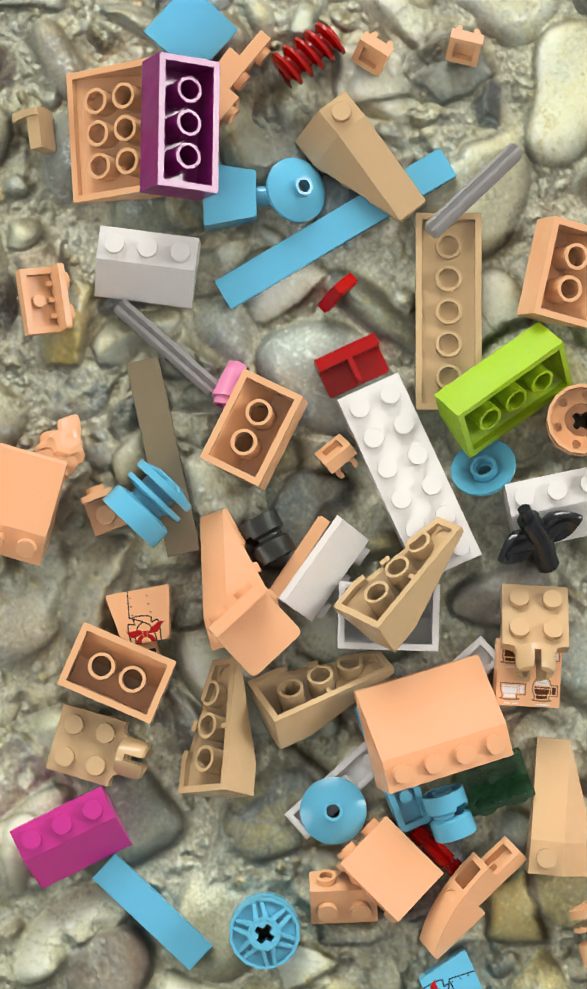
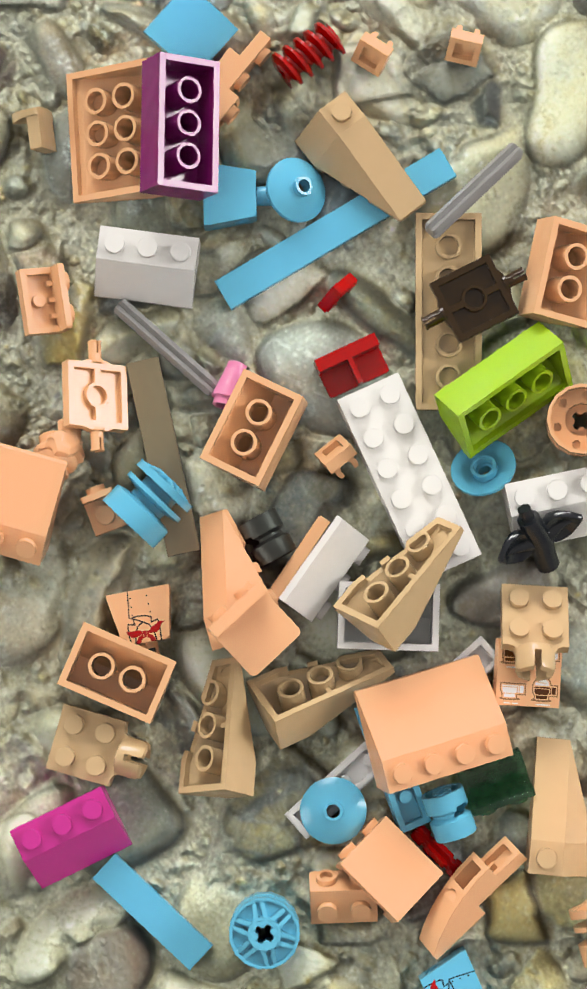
none -> light nougat plate [62,340,128,453]
none -> dark brown plate [421,254,528,344]

